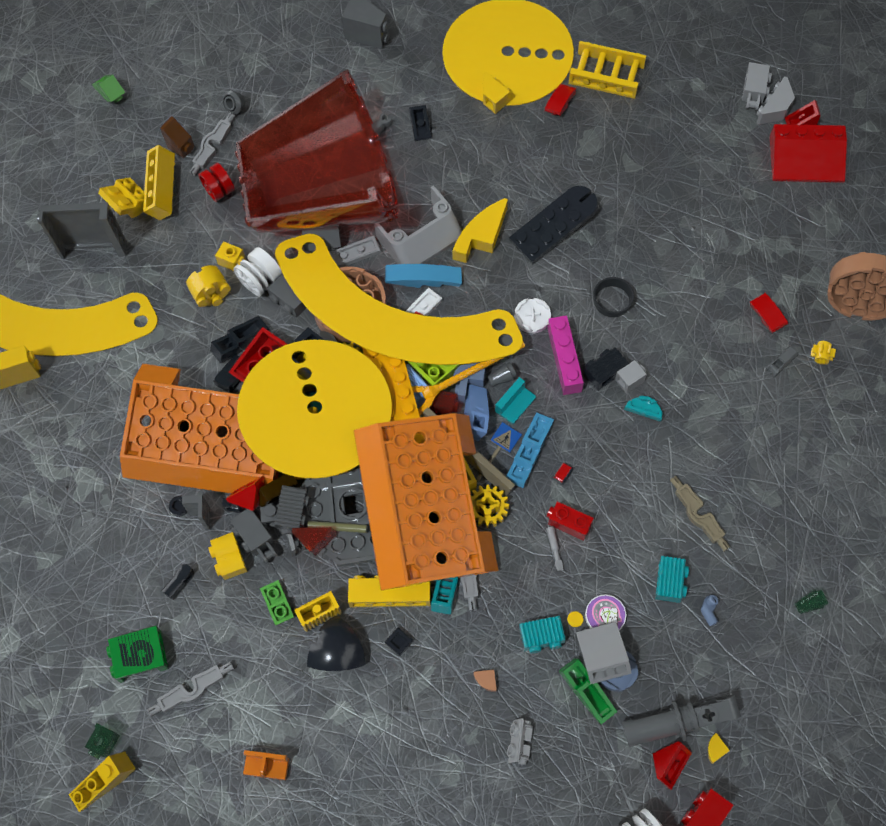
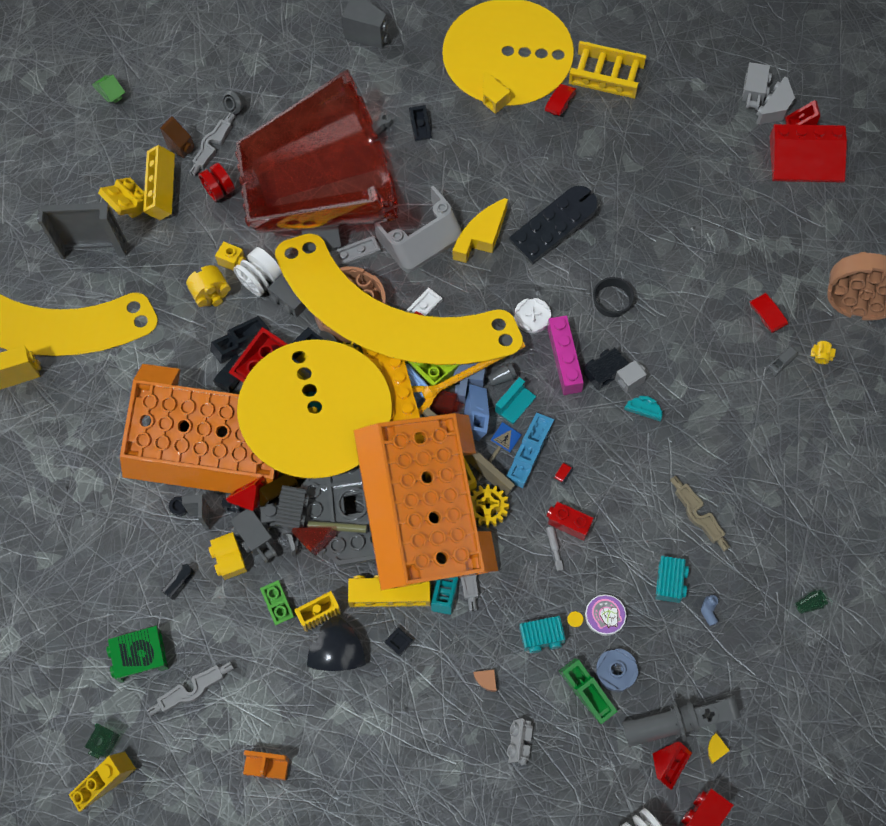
dark azure slope [385,264,462,288] -> none
light grey brick [576,622,632,684] -> none

